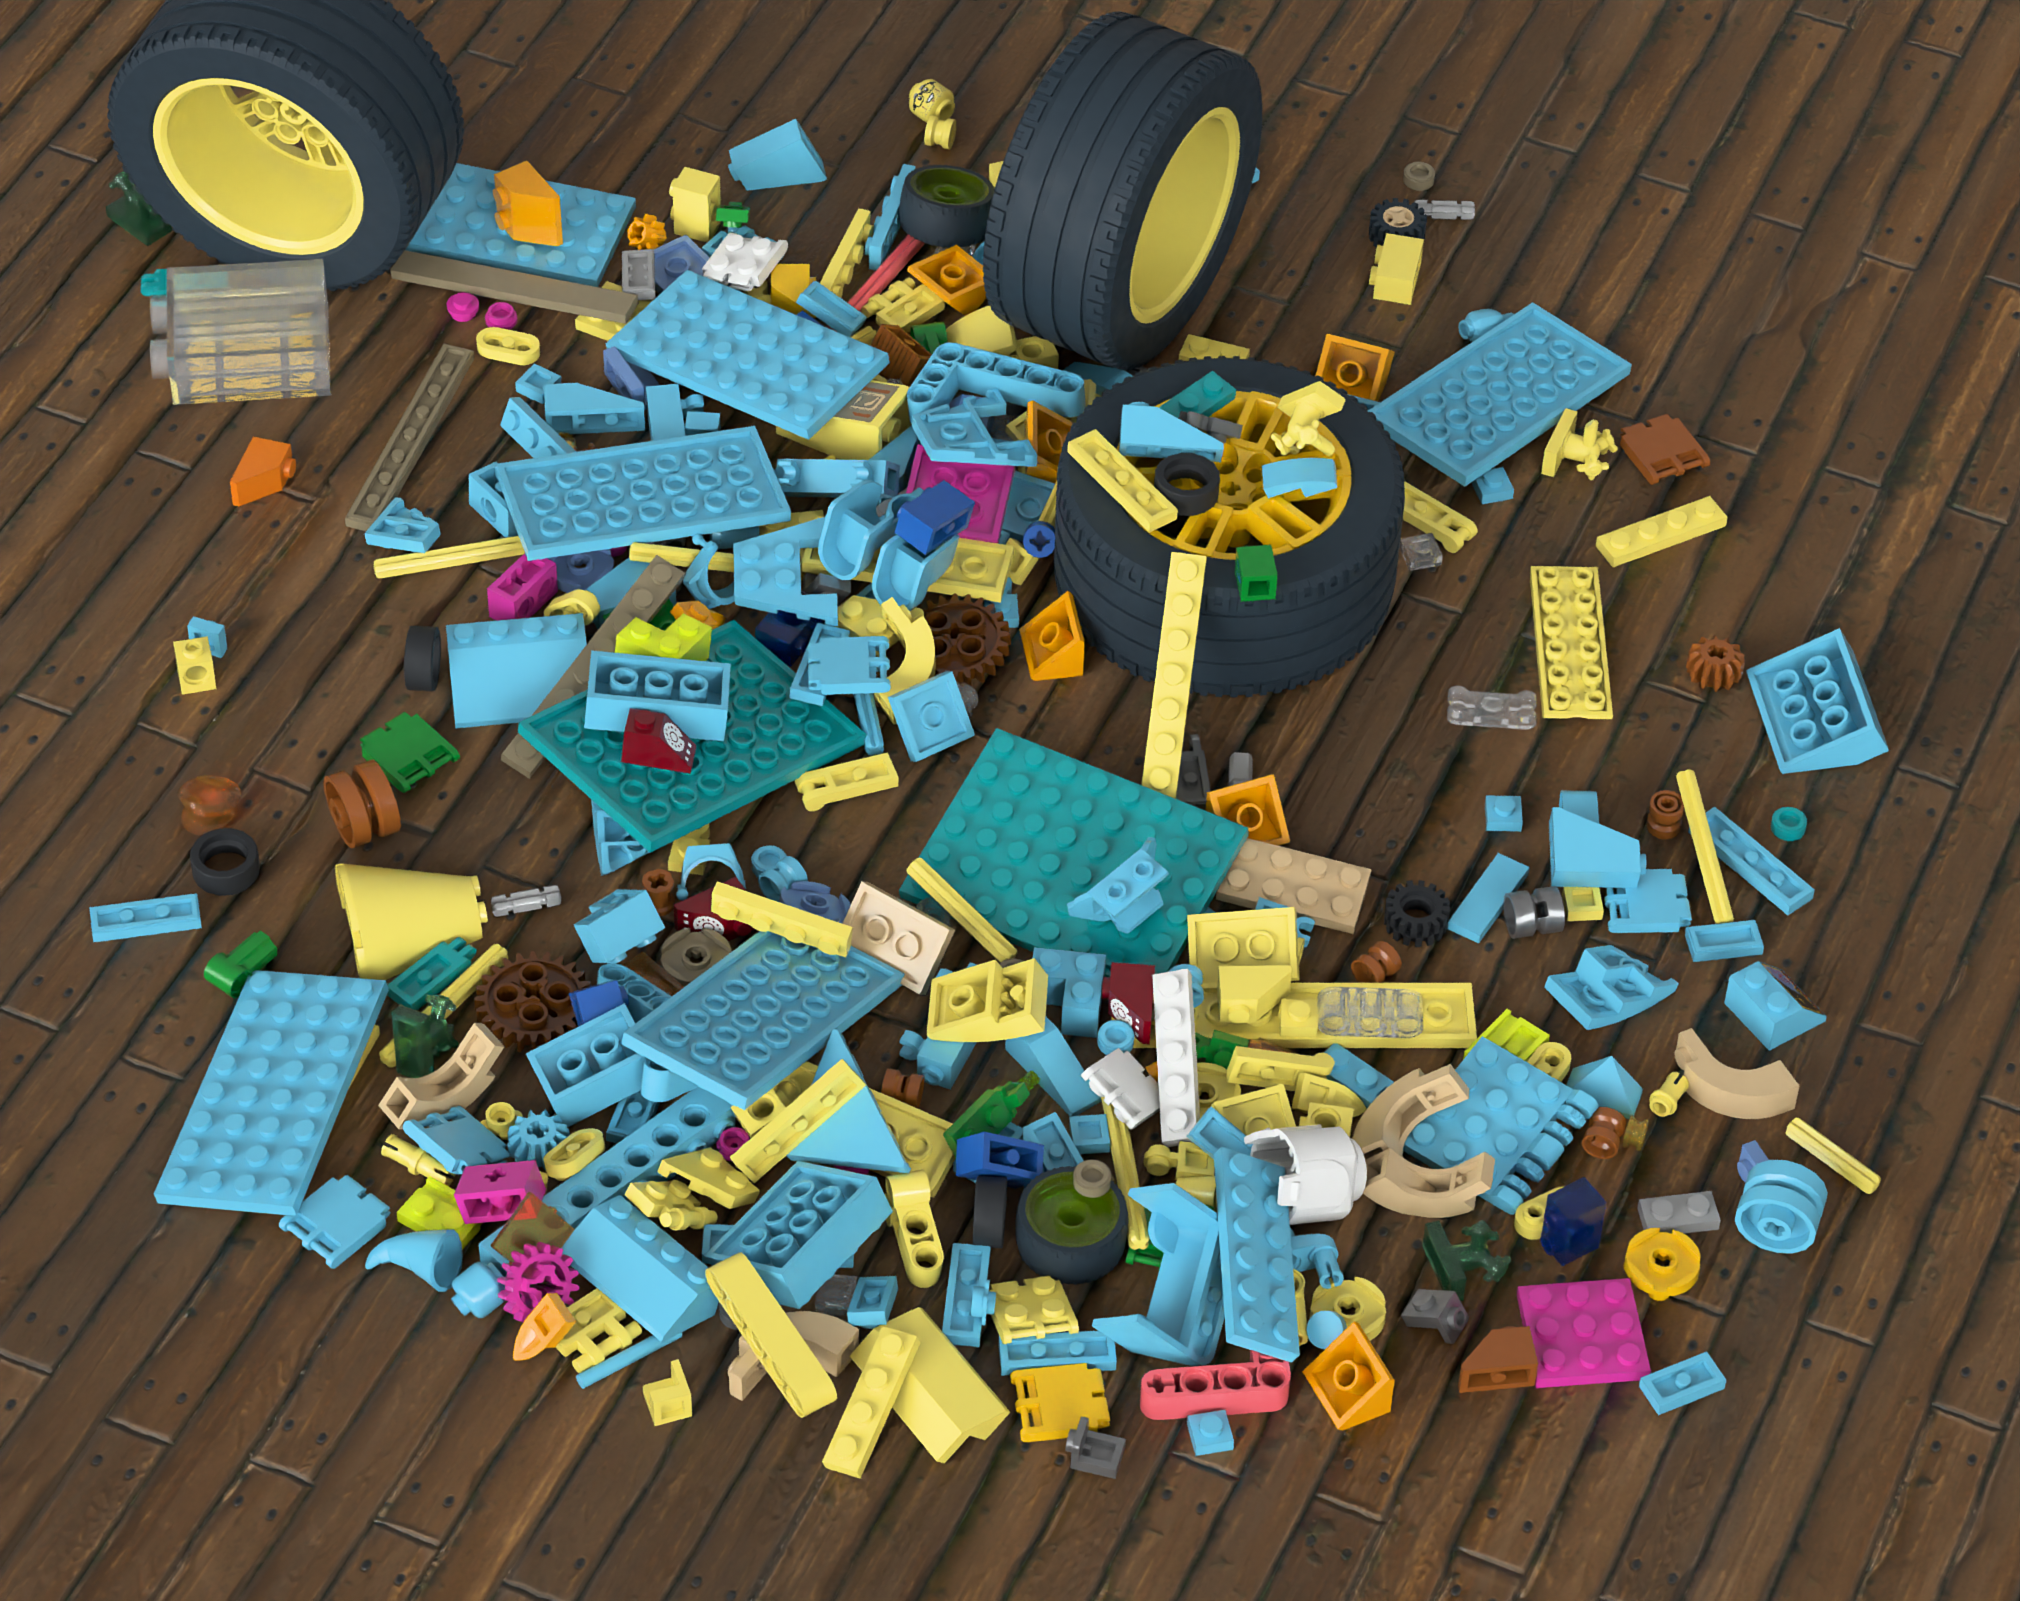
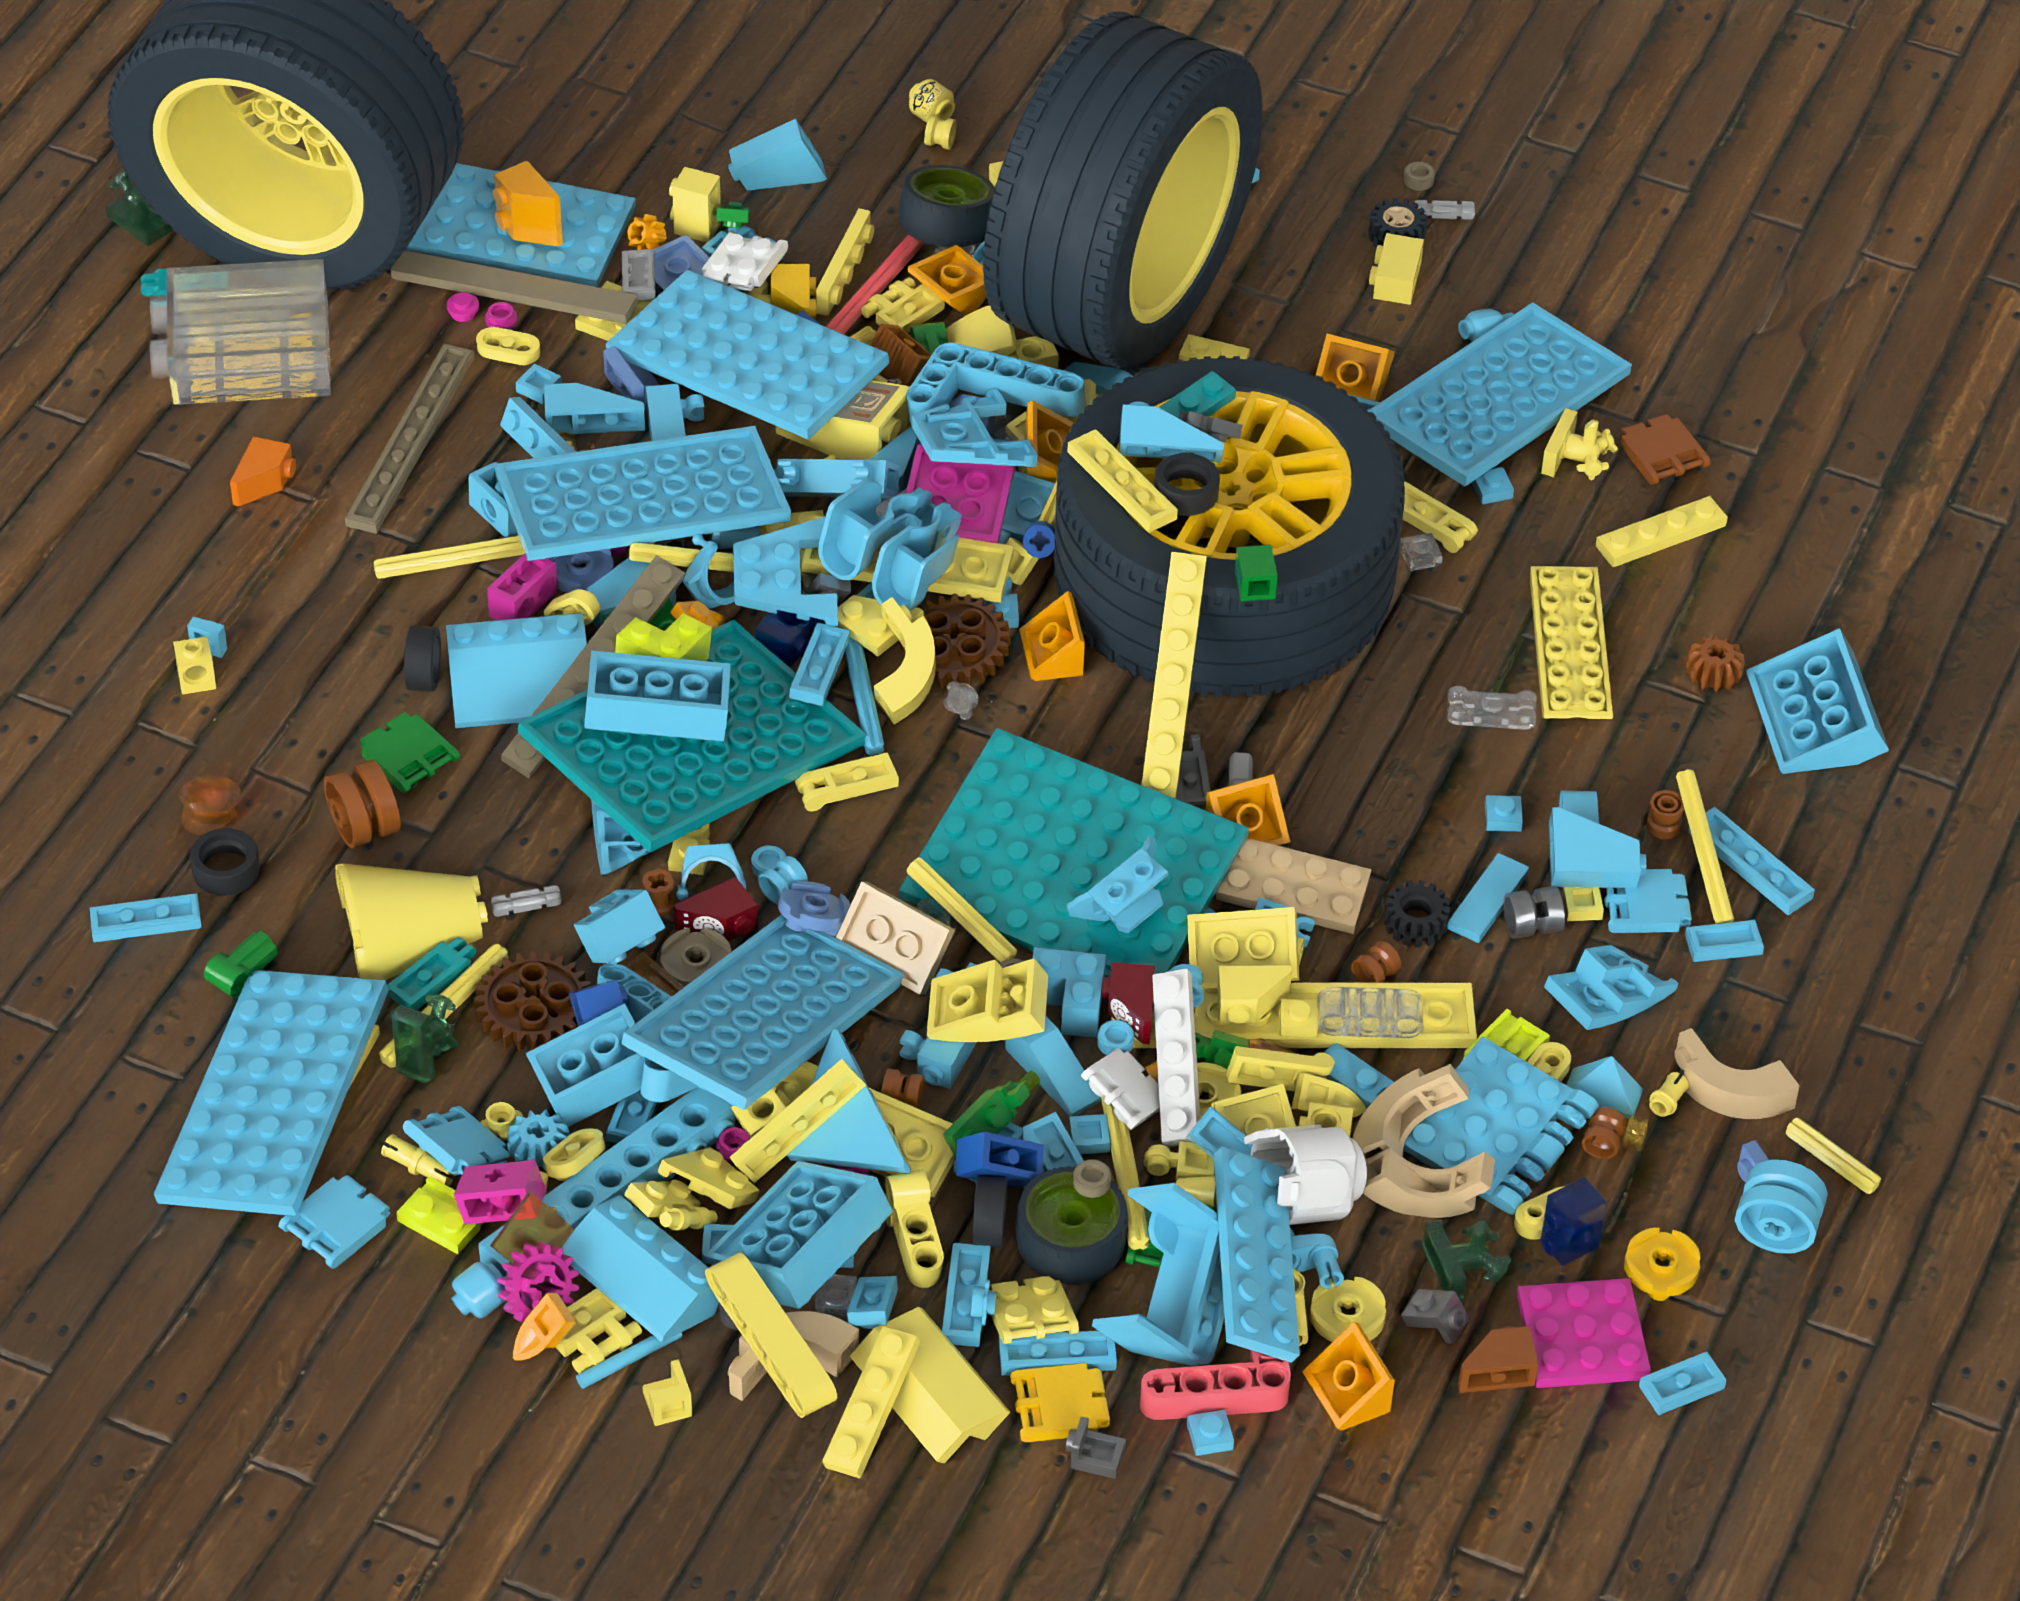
medium azure wing [364,497,441,553] -> none
medium azure hat [365,1229,463,1292] -> none
tan arch [378,1023,504,1129] -> none
dark red slope [621,708,696,774] -> none
medium azure slope [685,411,721,436] -> none
light yellow plate [711,881,853,958] -> none
medium azure tile [796,281,867,337] -> none
medium azure plate [808,636,891,695] -> none
medium azure plate [865,164,916,270] -> none
medium azure plate [888,671,975,762] -> none
blue brick [894,480,975,555] -> none
medium azure slope [1262,458,1338,498] -> none
light yellow piece [1271,381,1346,457] -> none
medium azure tile [1307,1311,1347,1349] -> none
light grey plate [1637,1191,1721,1234] -> none
medium azure slope [1724,961,1827,1051] -> none
teal tile [1771,807,1807,841] -> none

